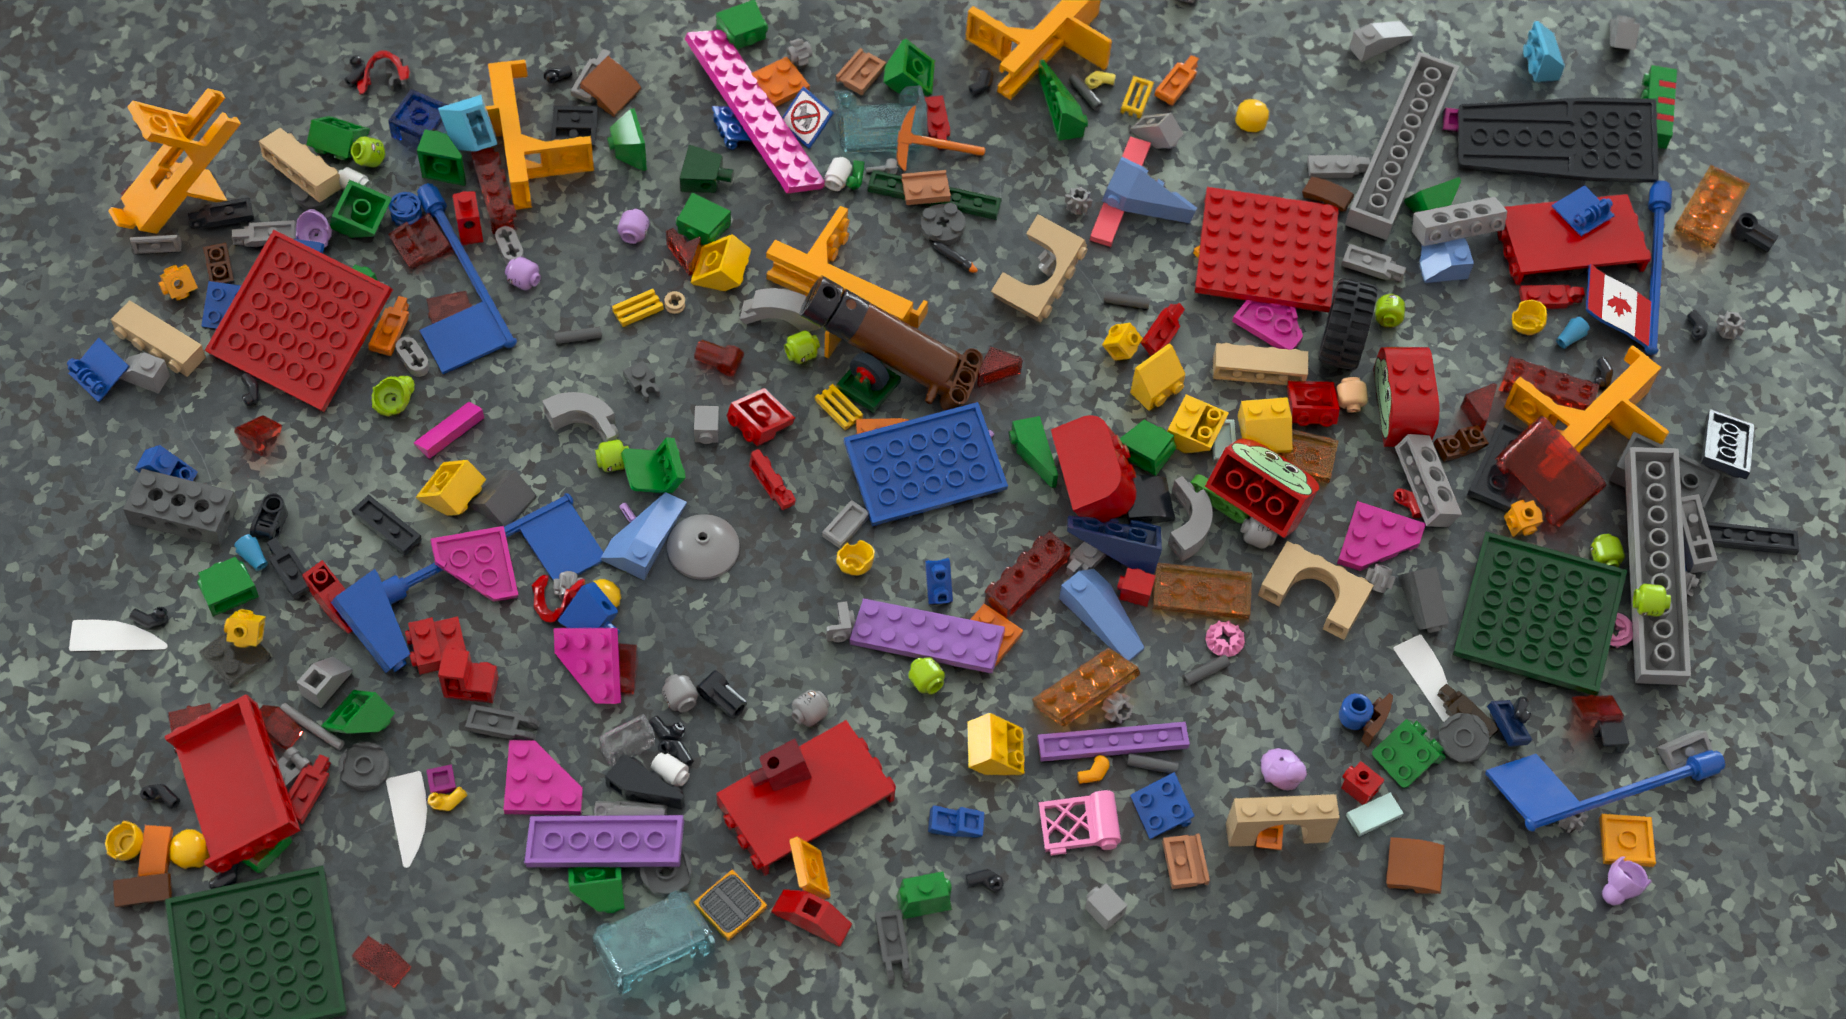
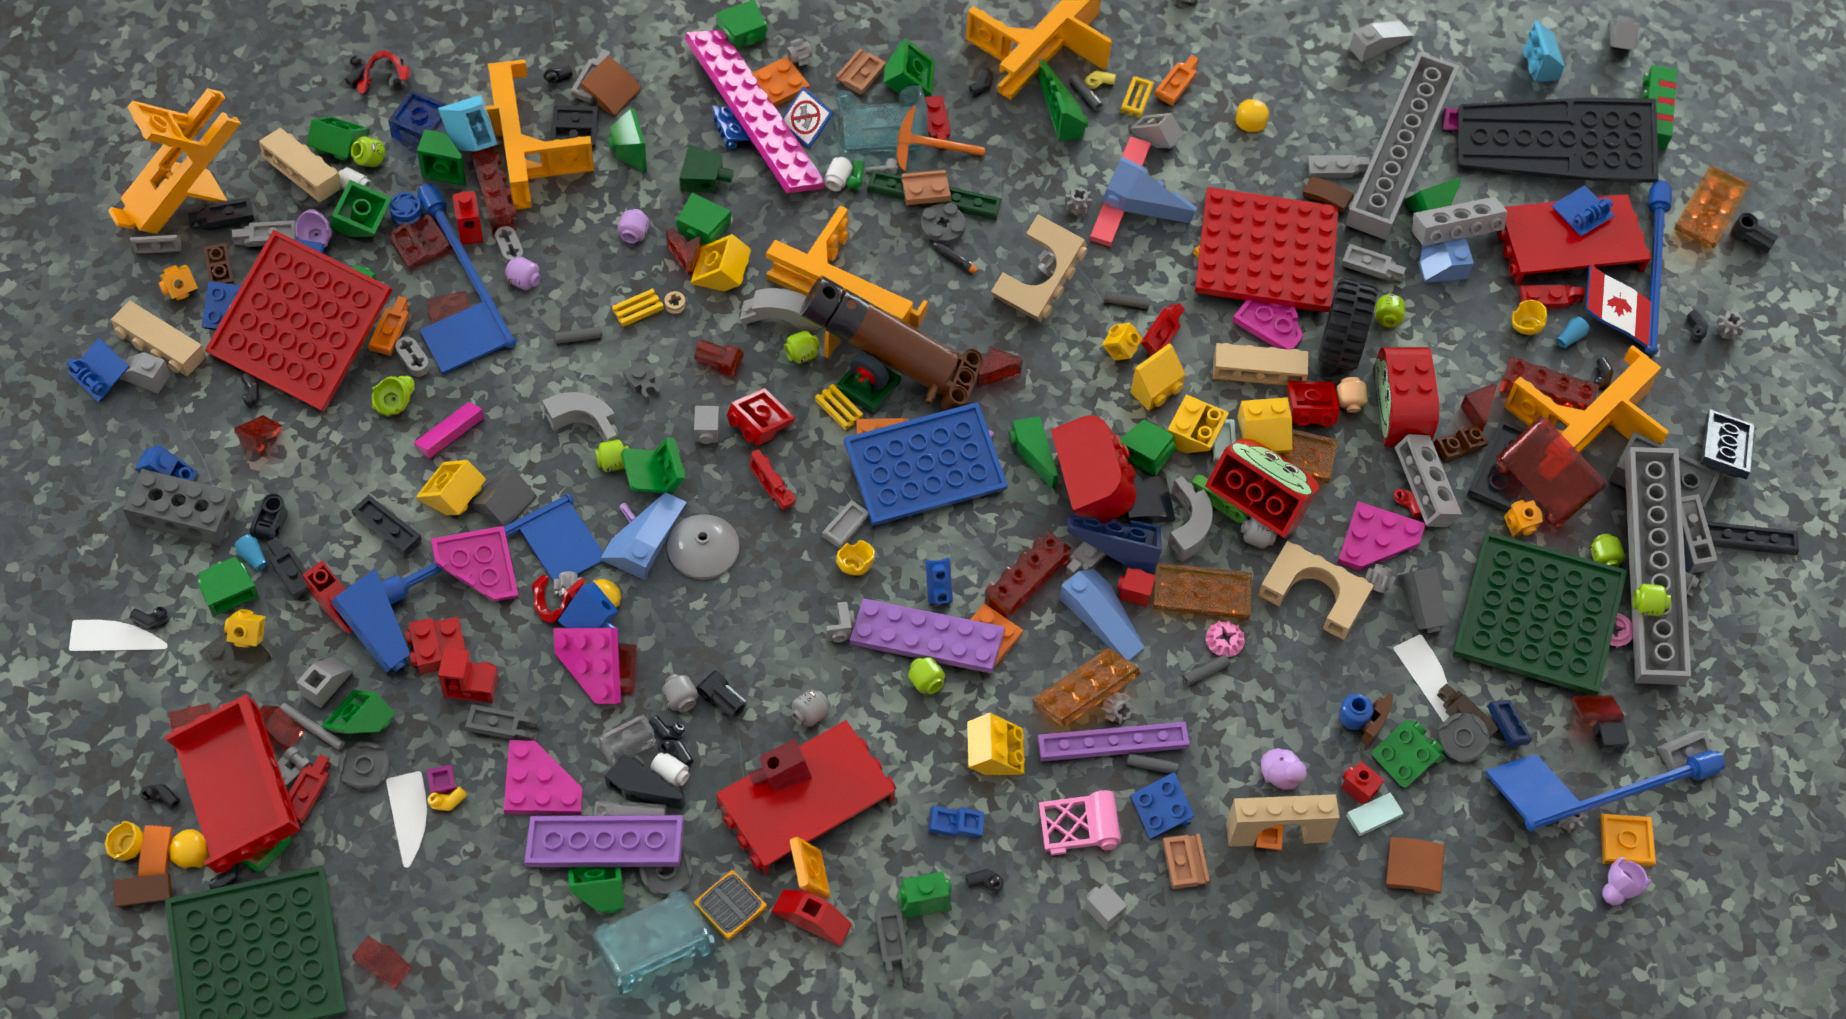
light orange arm [1077,755,1110,784] -> none
black arm [1513,696,1532,723] -> none

